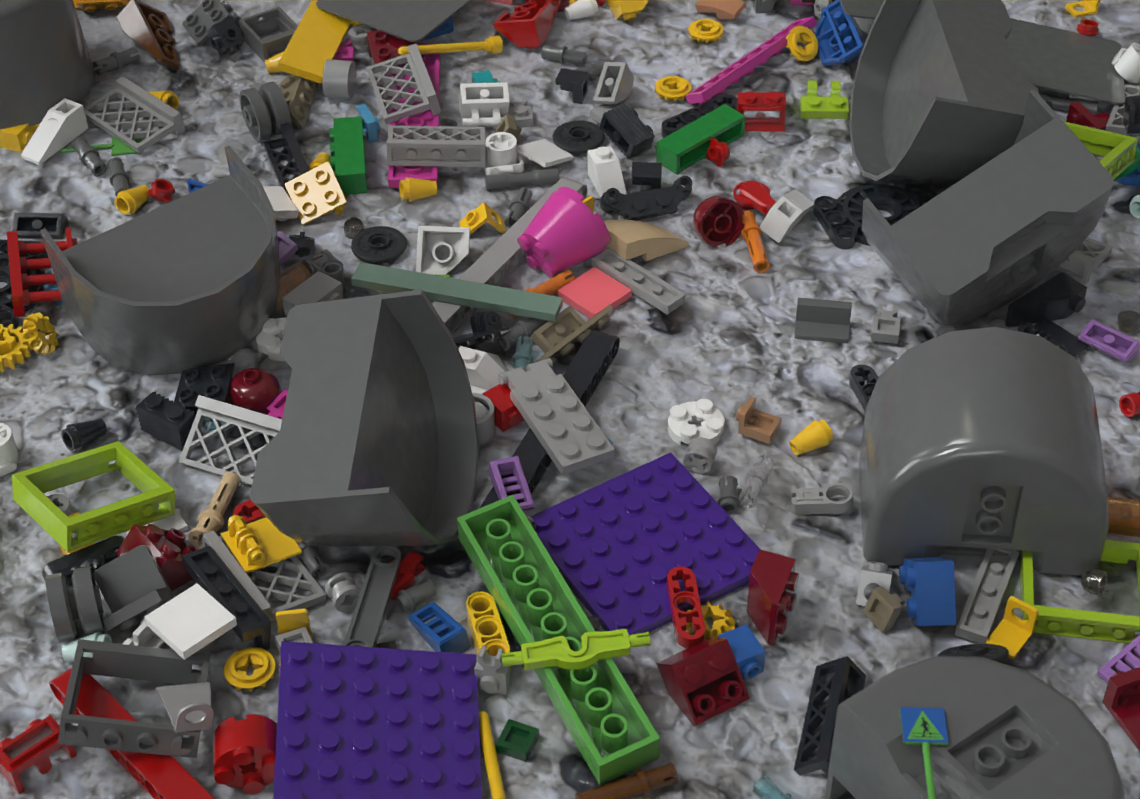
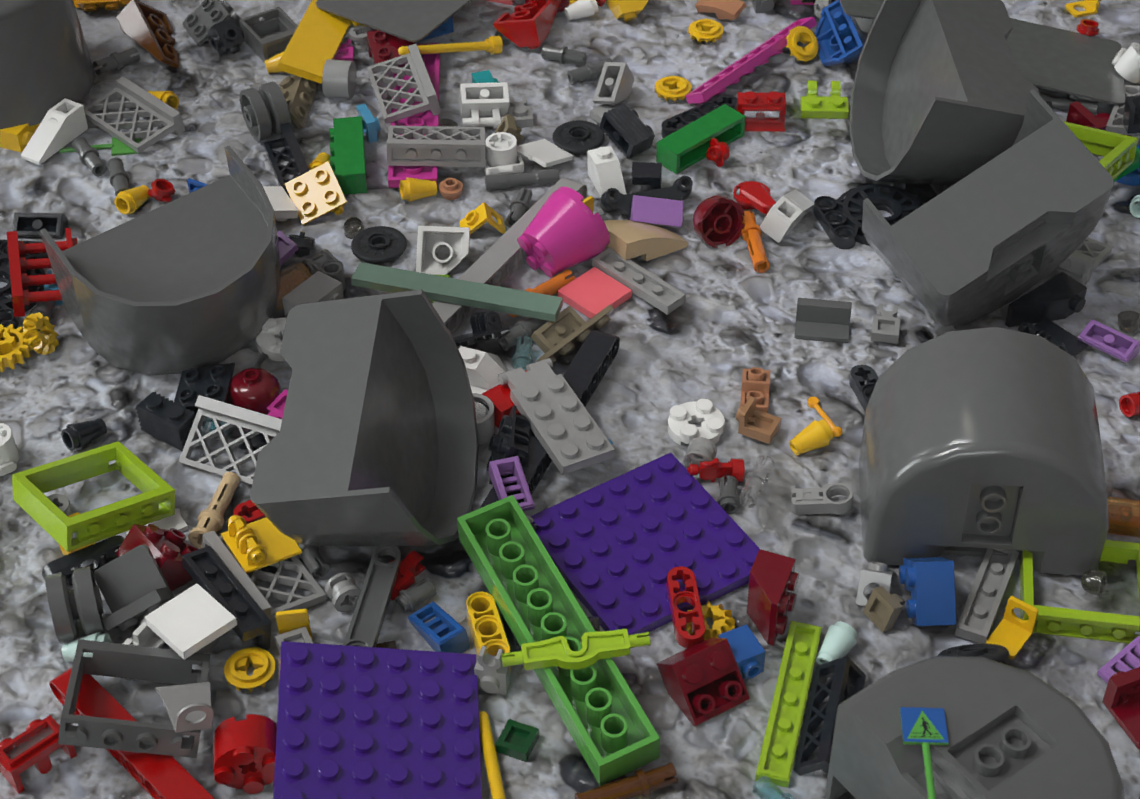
black panel [555,68,588,104] -> none
none -> nougat plate [438,178,463,200]
none -> black hinge [487,406,530,485]
none -> medium lavender slope [630,195,683,227]
none -> red piece [687,458,745,482]
none -> nougat slope [740,367,771,413]
none -> lime tile [755,620,822,788]
none -> light orange hinge [807,397,843,437]
none -> light aqua cone [816,621,858,665]

